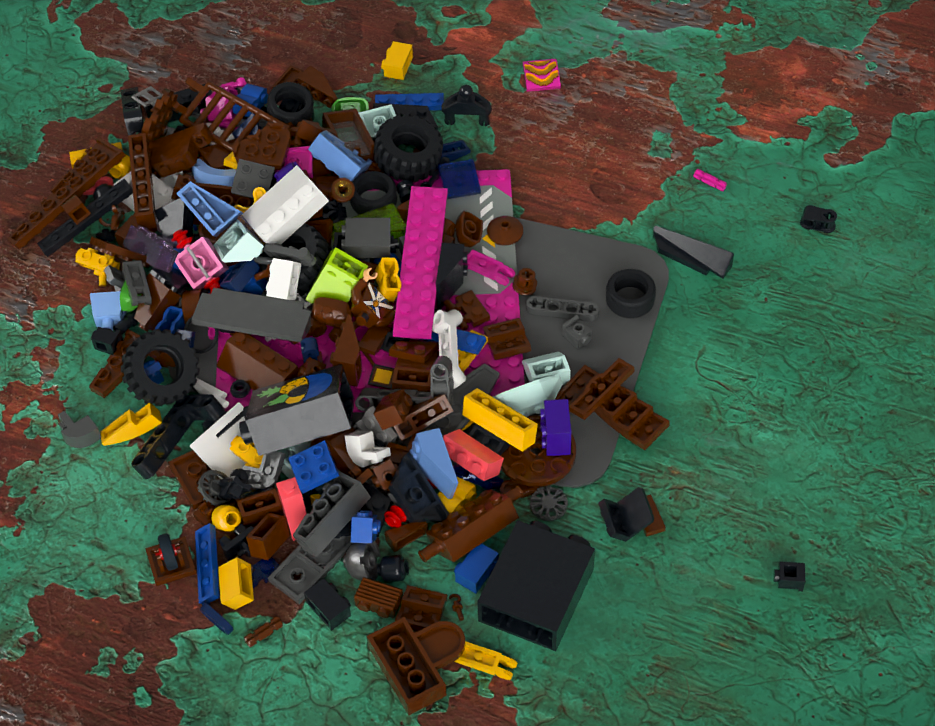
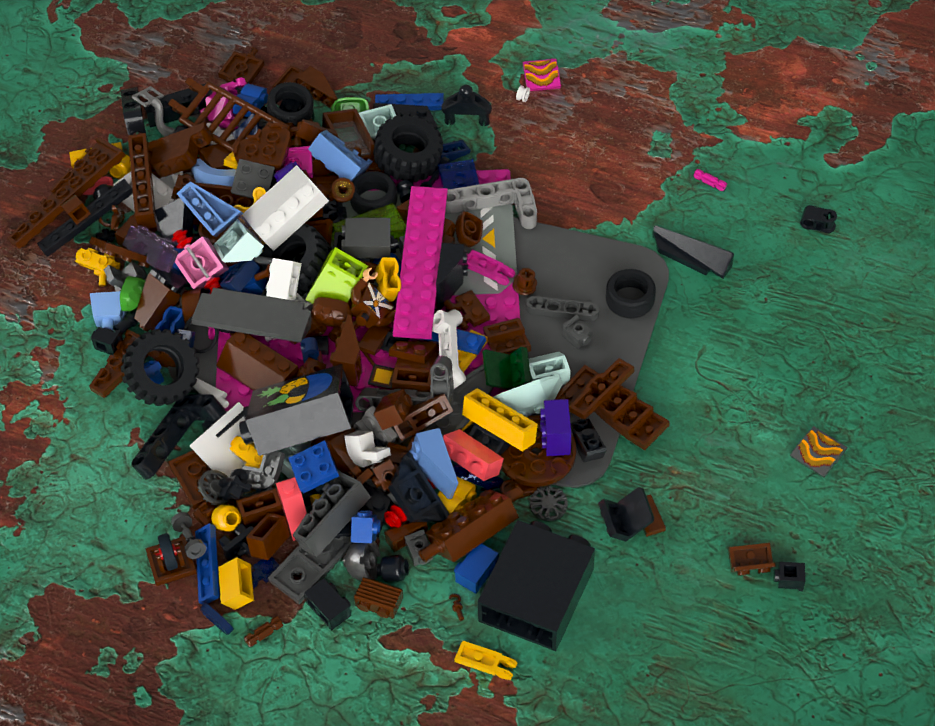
dark grey brick [58,411,101,448] -> none
yellow slope [100,403,162,446] -> none
dark grey plate [122,261,151,306] -> none
reddish brown plate [141,88,178,142] -> none
black plate [230,380,250,398] -> none
dark grey plate [263,243,317,267] -> none
reddish brown brick [367,617,465,716] -> none
yellow brick [381,41,413,80] -> none
reddish brown slope [395,585,448,631] -> none
reddish brown dish [487,216,523,245] -> none
none -> dark grey wheel [171,512,206,559]
none -> reddish brown plate [218,47,264,84]
none -> black tile [309,336,329,355]
none -> dark grey brick [404,530,433,566]
none -> light grey beam [446,178,537,229]
none -> dark green bracket [482,347,532,390]
none -> white bush [516,85,530,102]
none -> black slope [570,418,607,462]
none -> reddish brown bracket [728,543,776,576]
none -> slope [790,426,847,478]

